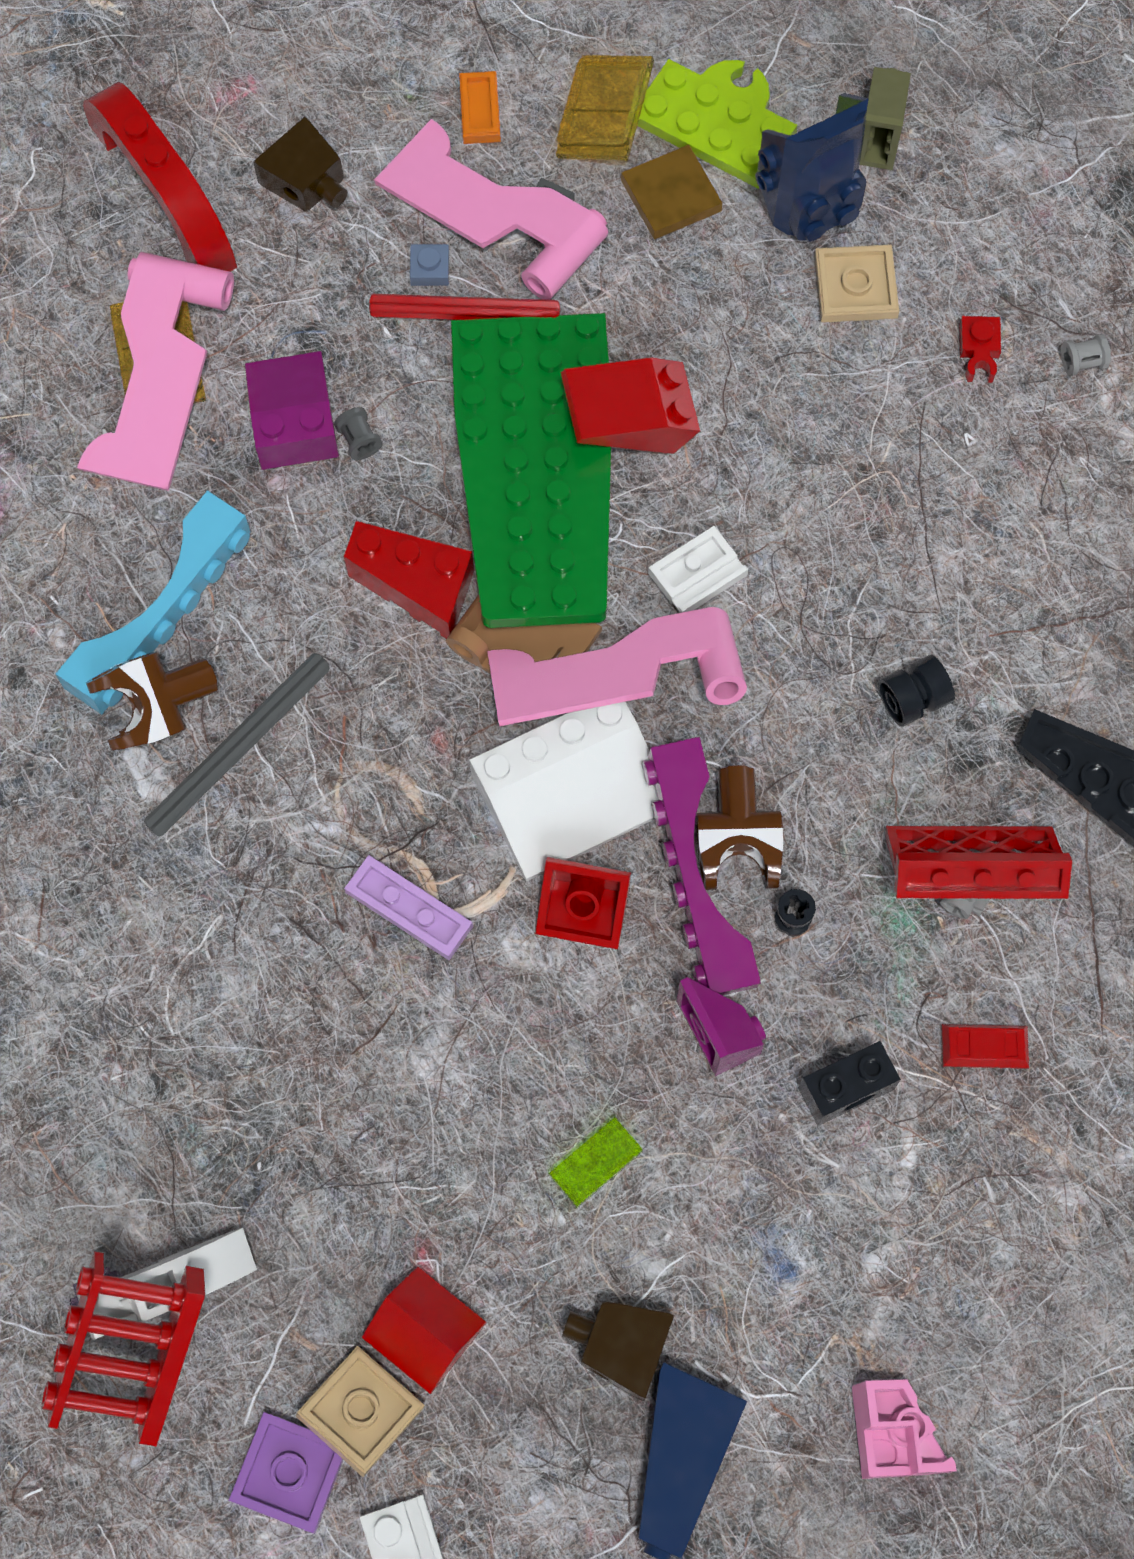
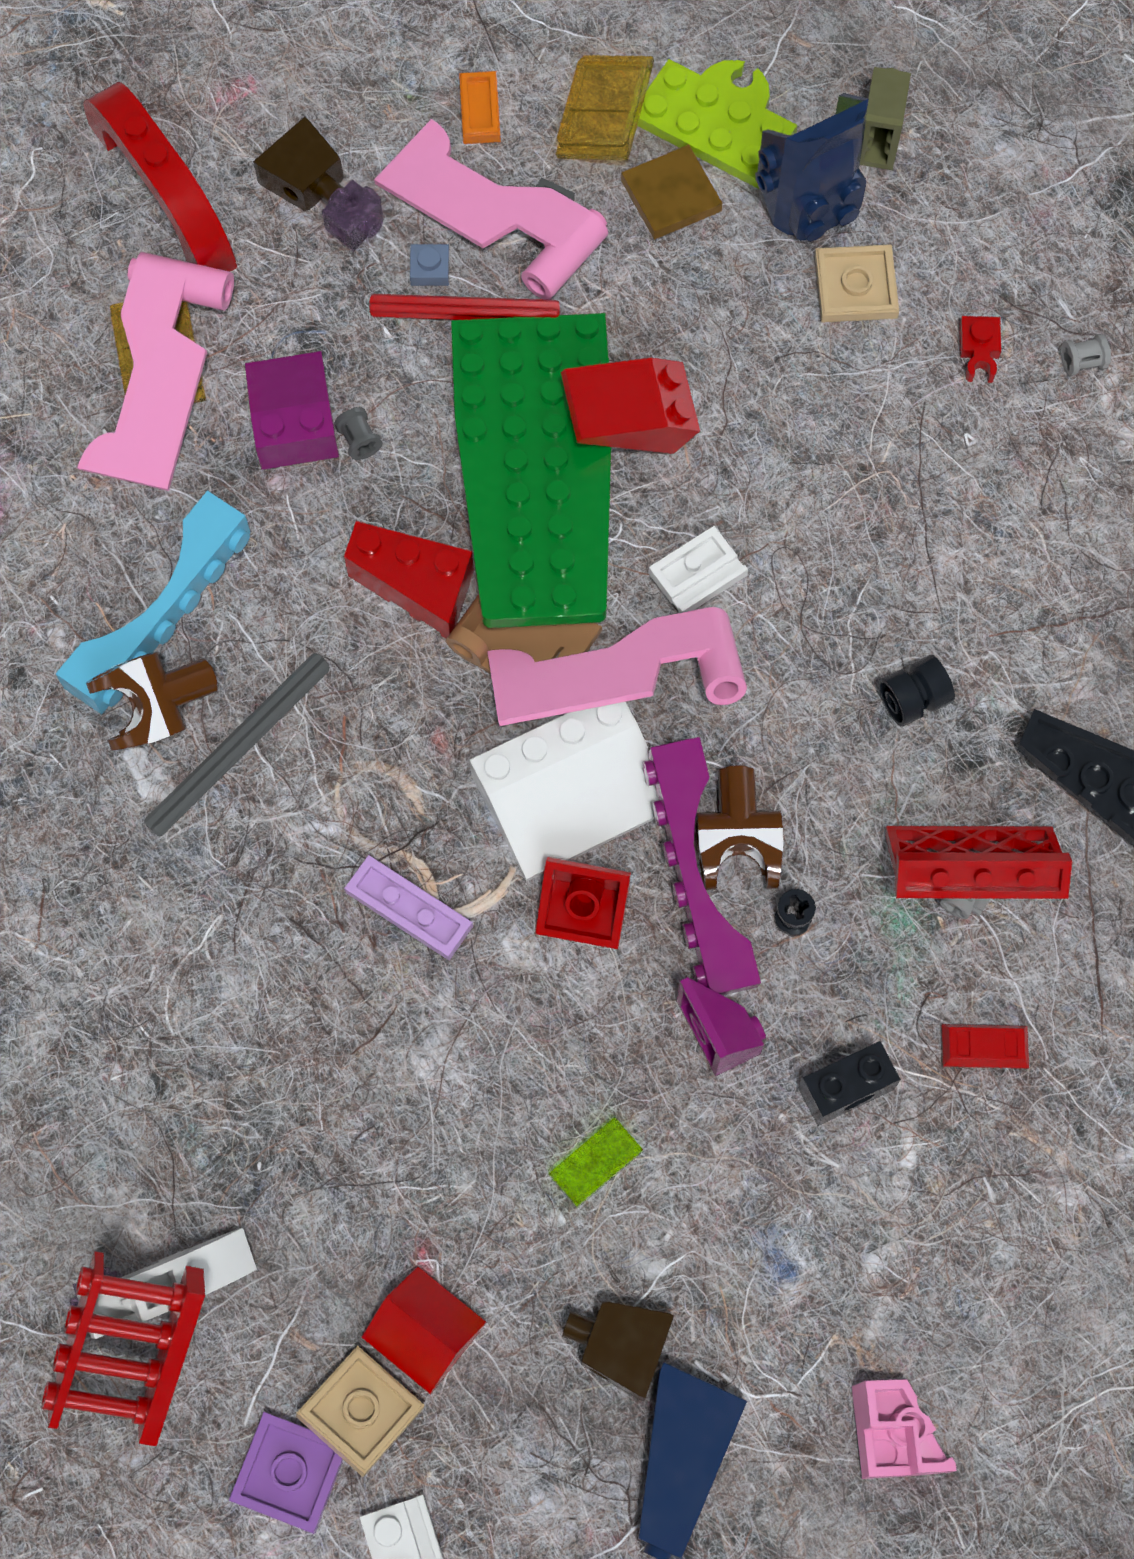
none -> clear purple brick [322,179,384,252]

